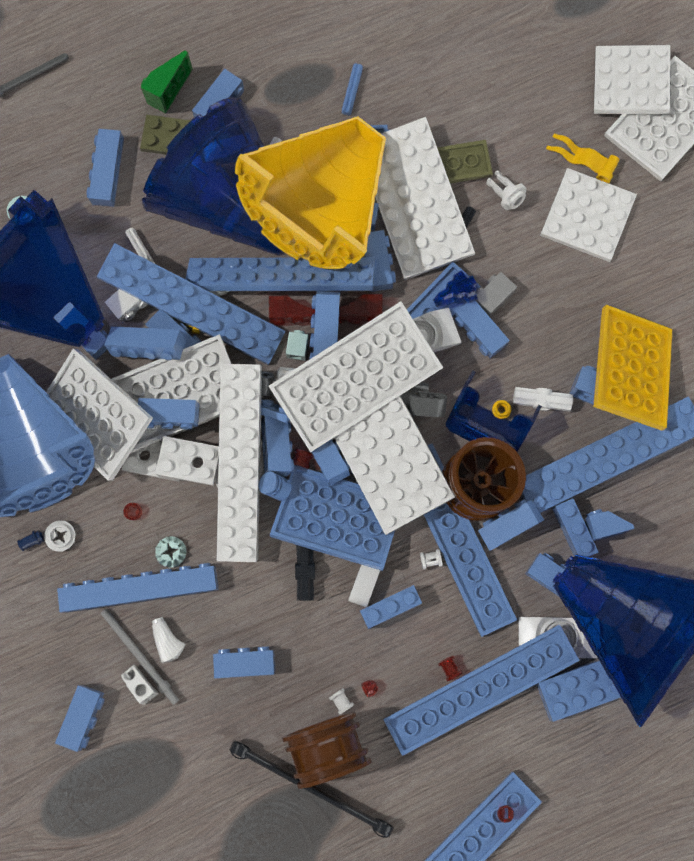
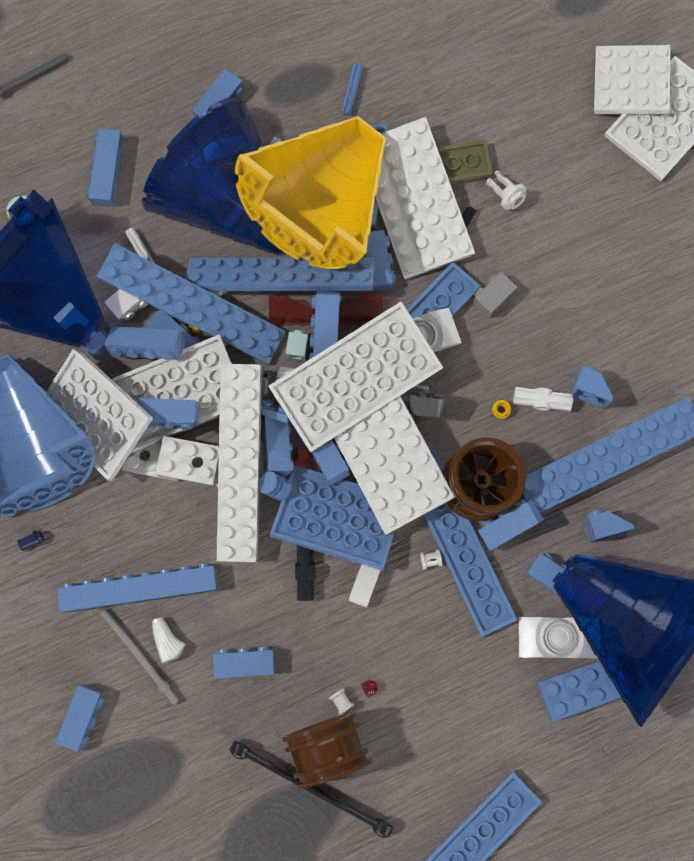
white gear [44,521,76,552] -> none
white leg [121,665,159,705] -> none
clear red bush [123,503,142,520] -> none
olive plate [140,115,201,158] -> none
green slope [141,50,193,114] -> none
light aqua gear [155,536,186,567] -> none
medium blue brick [360,585,422,629] -> none
medium blue plate [383,624,580,756] -> none
clear blue rock [433,270,479,307] -> none
clear red bush [438,655,462,681] -> none
clear blue windscreen [446,370,542,452] -> none
medium blue brick [454,298,510,359] -> none
clear red hinge [497,805,514,823] -> none
white plate [540,168,637,262] -> none
yellow flag [546,133,620,183] -> none
medium blue brick [552,499,598,562] -> none
yellow plate [593,305,672,431] -> none

